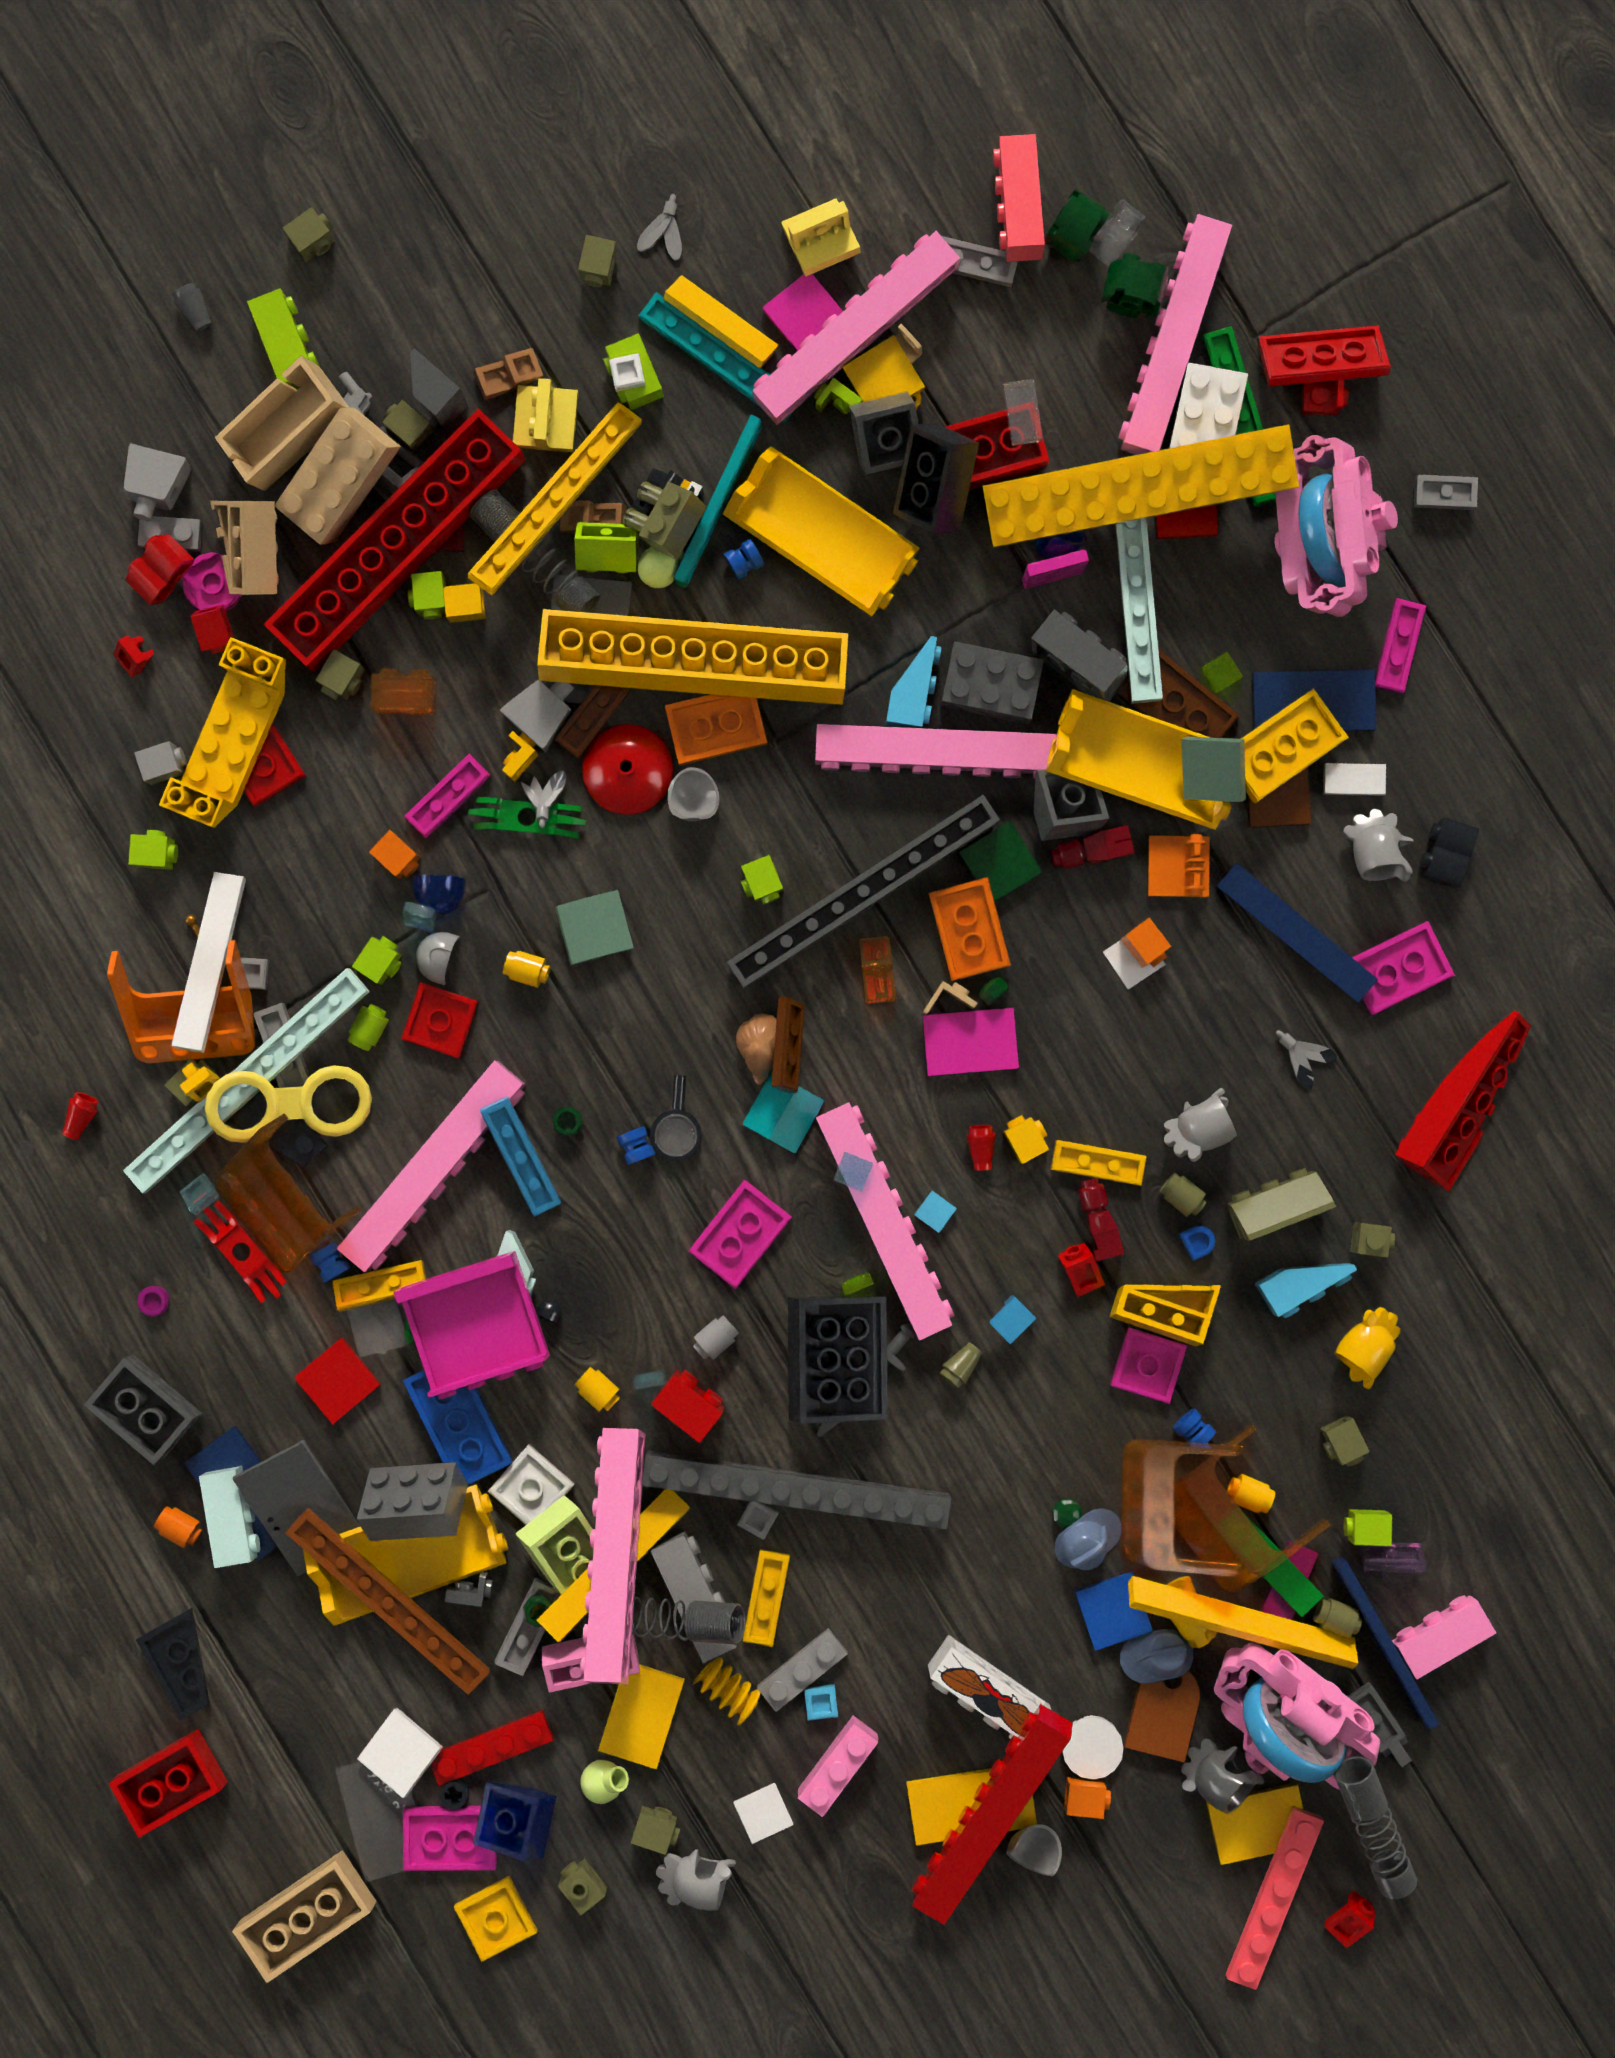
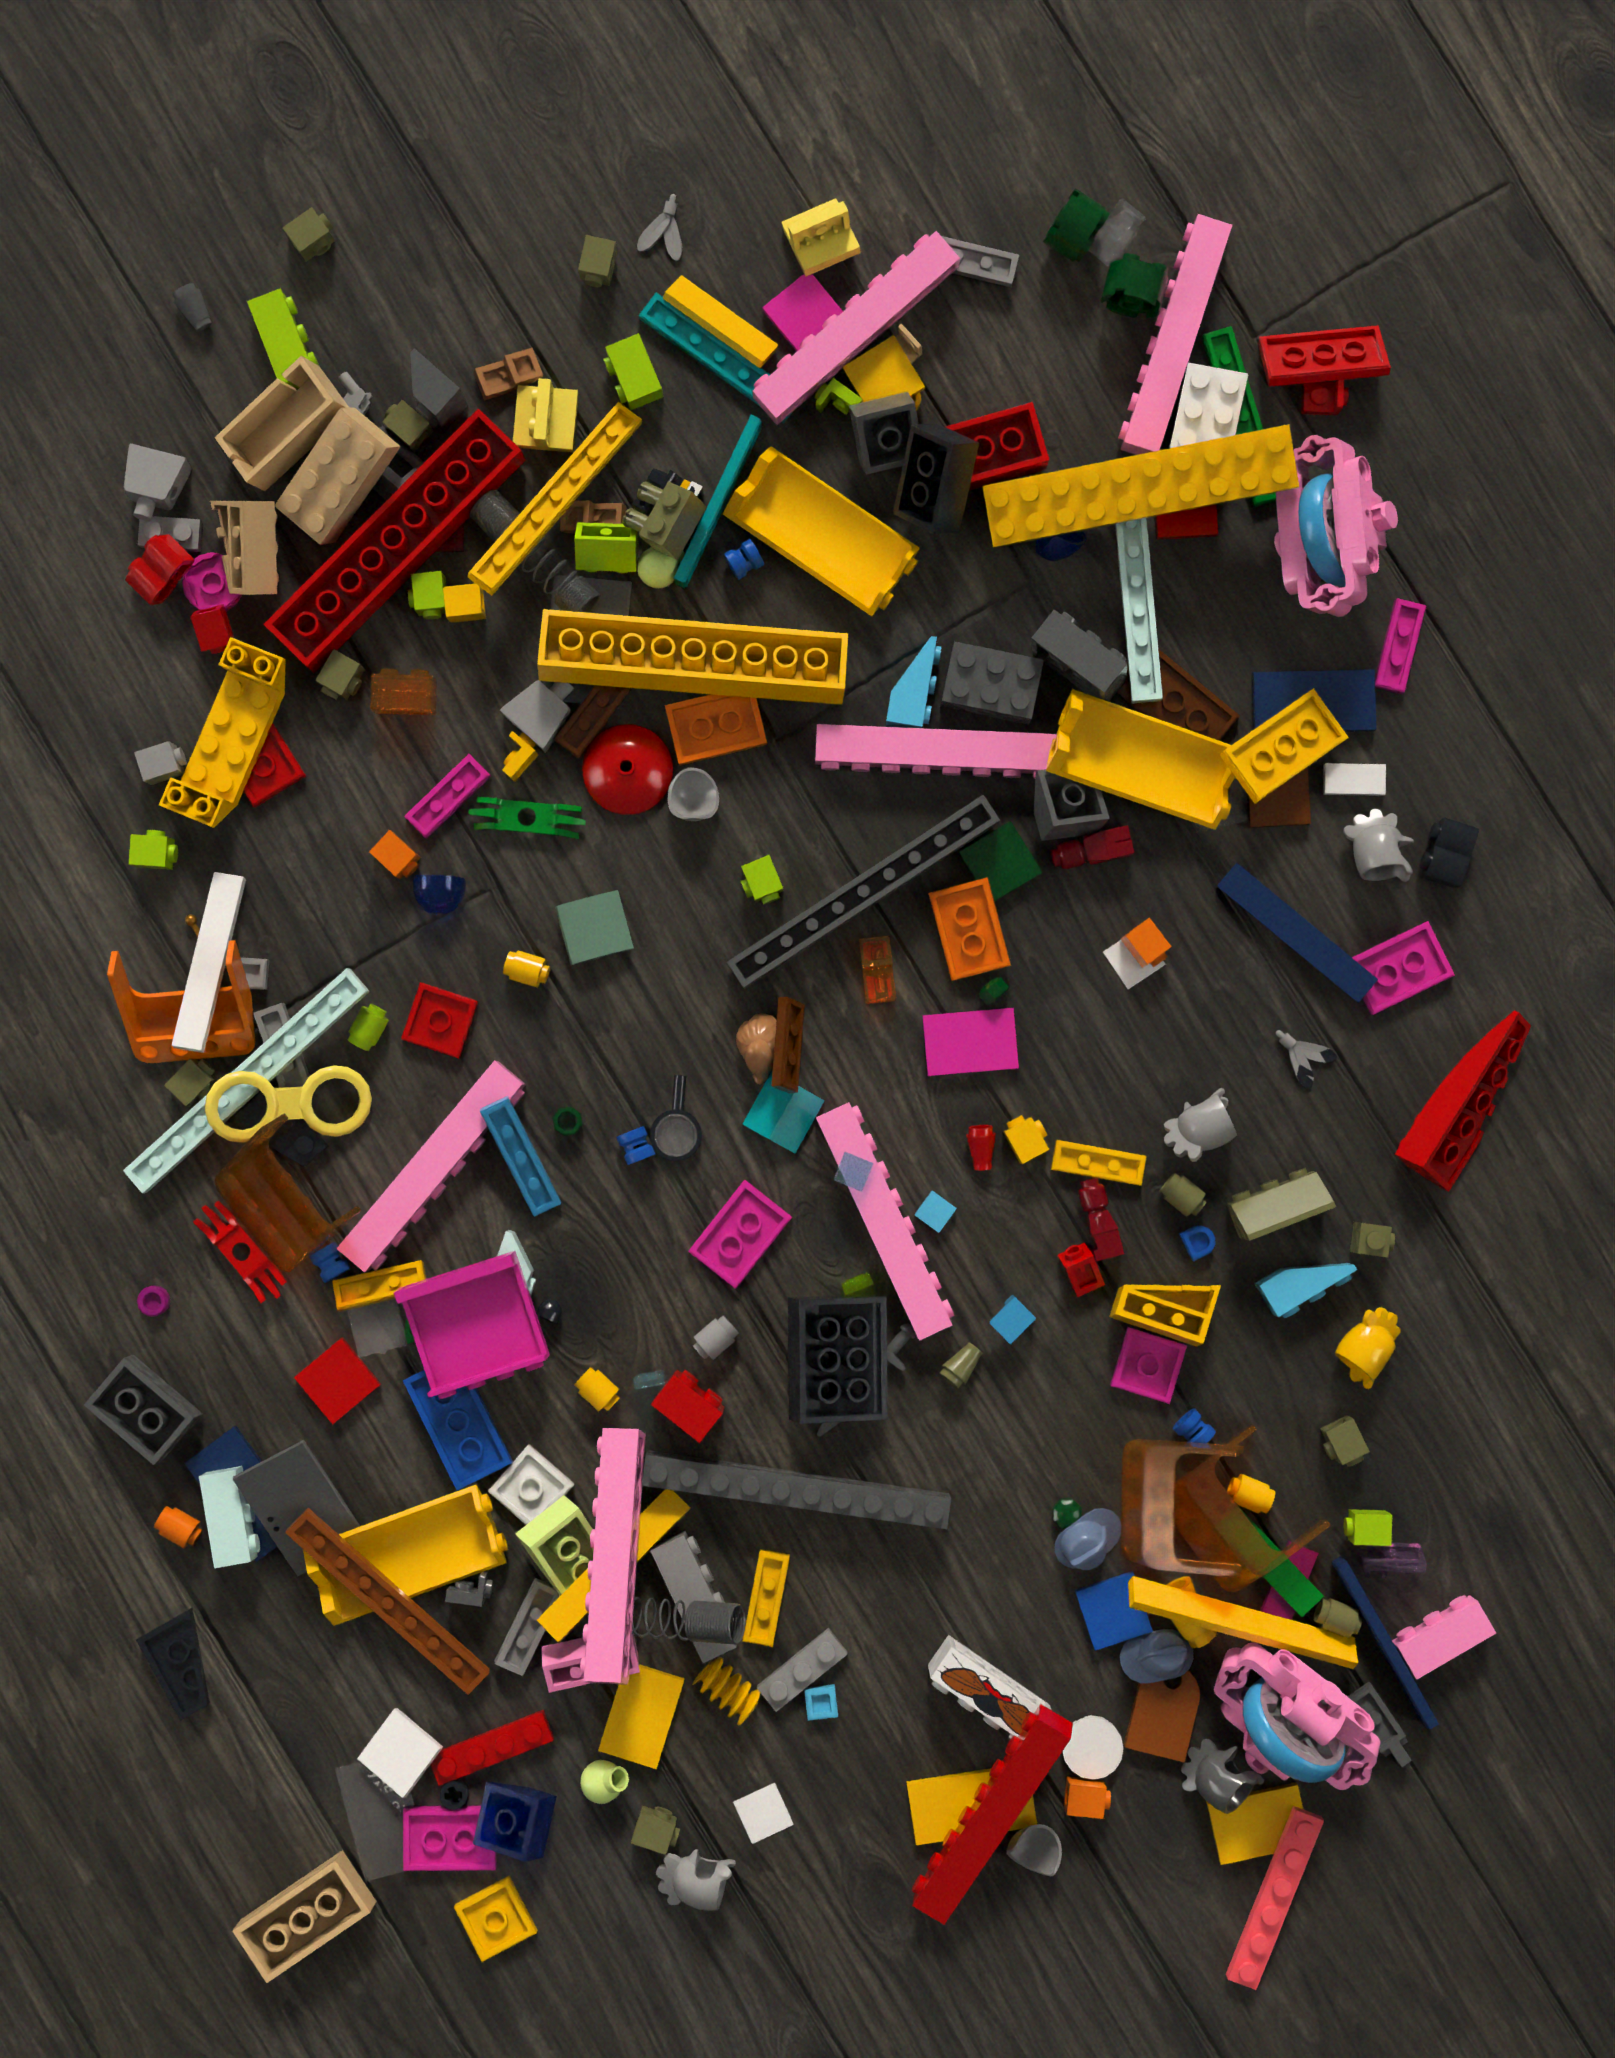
red cone [62,1092,99,1140] -> none
red brick [108,1729,228,1838] -> none
red tile [113,635,154,678] -> none
yellow tile [180,1062,220,1103] -> none
clear light blue tile [180,1173,220,1216] -> none
lime brick [352,936,402,985] -> none
dark grey brick [356,1462,468,1541] -> none
clear light blue tile [403,902,436,933] -> none
light grey helmet [416,932,460,985] -> none
light grey piece [521,771,566,828] -> none
dark green tile [523,1595,552,1628] -> none
olive brick [558,1858,607,1916] -> none
white tile [609,353,646,392] -> none
light grey tile [737,1501,779,1540] -> none
bright pink brick [798,1715,878,1817] -> none
tan bracket [922,981,978,1015] -> none
coral brick [993,134,1045,262] -> none
clear tile [1003,379,1043,446] -> none
dark pink tile [1022,550,1089,589] -> none
orange hinge [1148,834,1210,897] -> none
sand green tile [1182,736,1246,802] -> none
clear neon green tile [1200,652,1243,694] -> none
red bracket [1324,1890,1376,1948] -> none
dark grey piece [1334,1756,1417,1899] -> none
light grey plate [1414,475,1478,510] -> none

